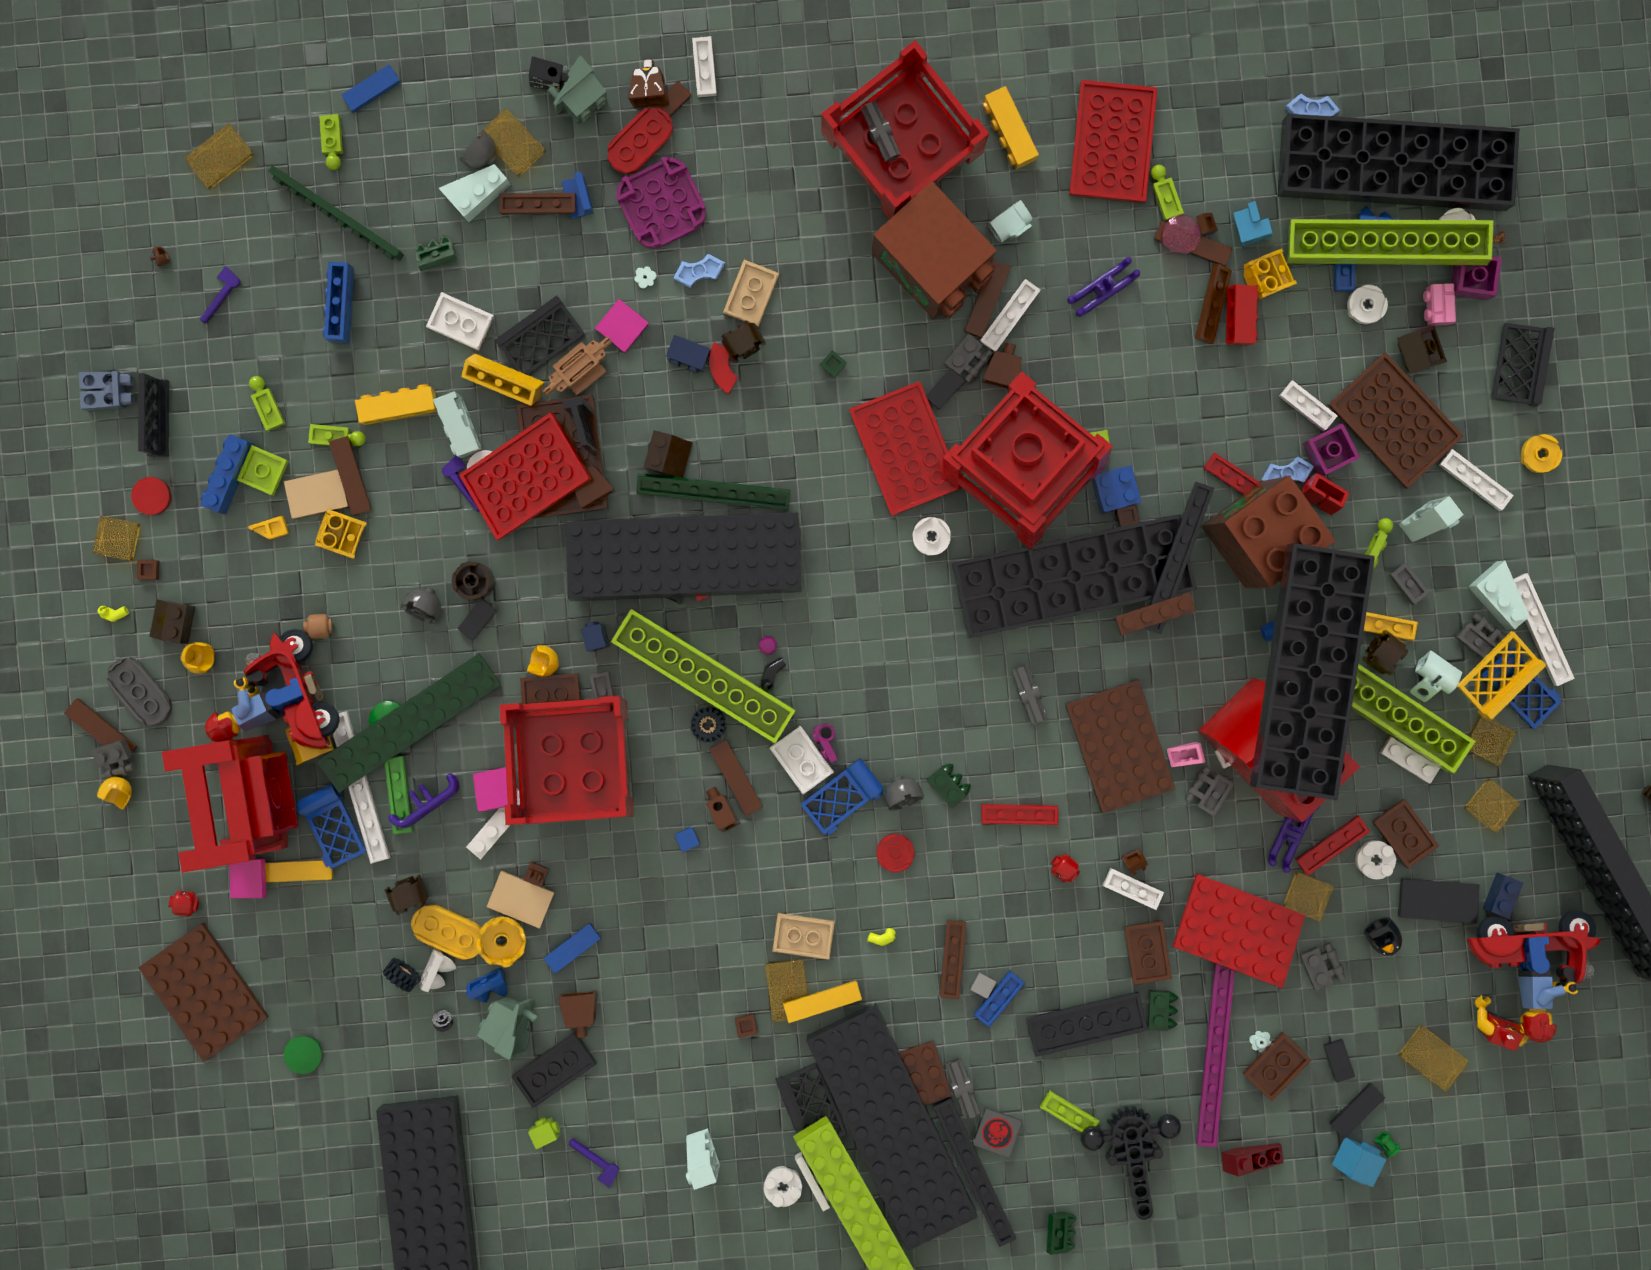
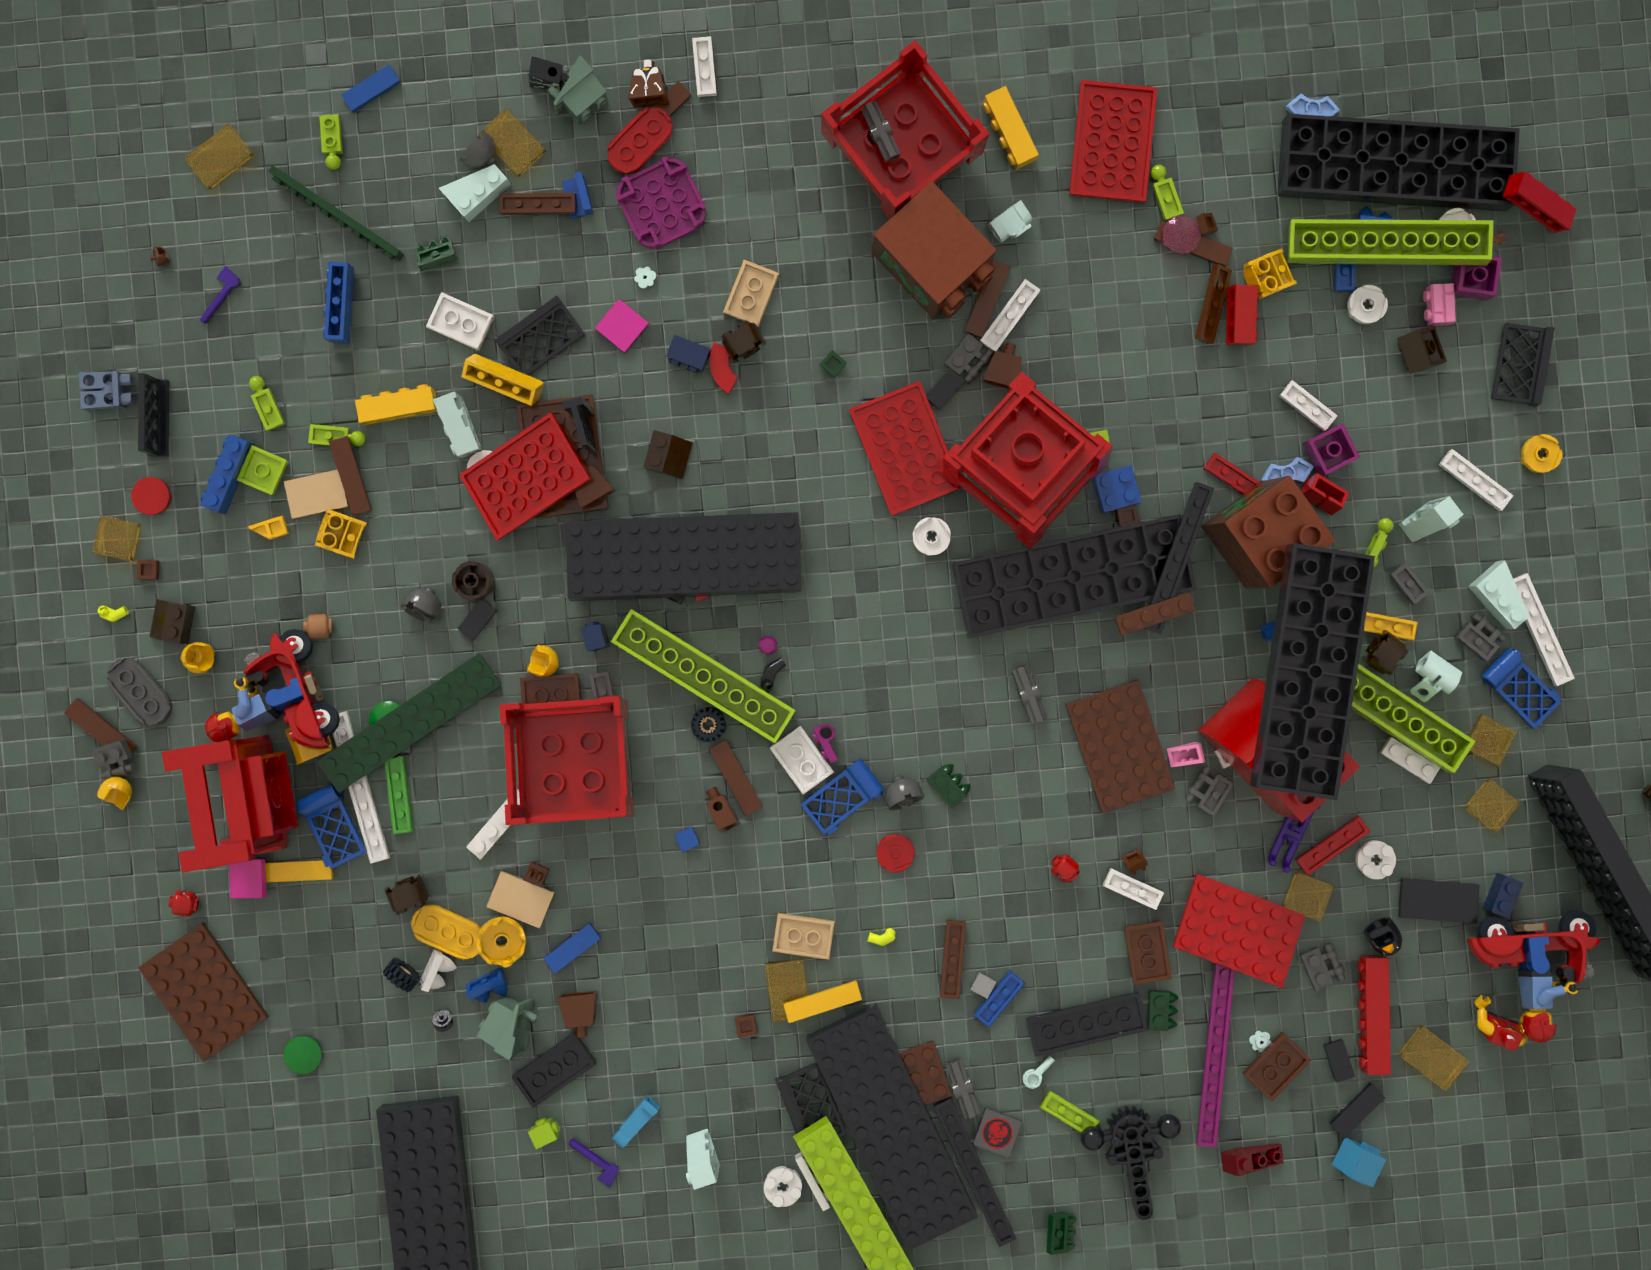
dark purple piece [388,773,459,828] -> none
dark purple piece [442,455,480,512] -> none
dark pink tile [473,767,508,812] -> none
medium nougat piece [542,336,613,397] -> none
dark green plate [636,473,791,510] -> none
light blue tile [673,254,725,288] -> none
red tile [981,804,1058,825] -> none
dark purple piece [1067,257,1140,317] -> none
dark azure plate [1233,201,1272,248] -> none
reddish brown plate [1328,352,1464,489] -> none
reddish brown plate [1372,799,1439,869] -> none
green bush [1374,1131,1401,1158] -> none
yellow fence [1457,631,1546,720] -> none
none -> dark azure leg [611,1095,660,1148]
none -> light aqua plate [1023,1055,1055,1089]
none -> red brick [1357,955,1391,1075]
none -> red brick [1503,171,1576,233]

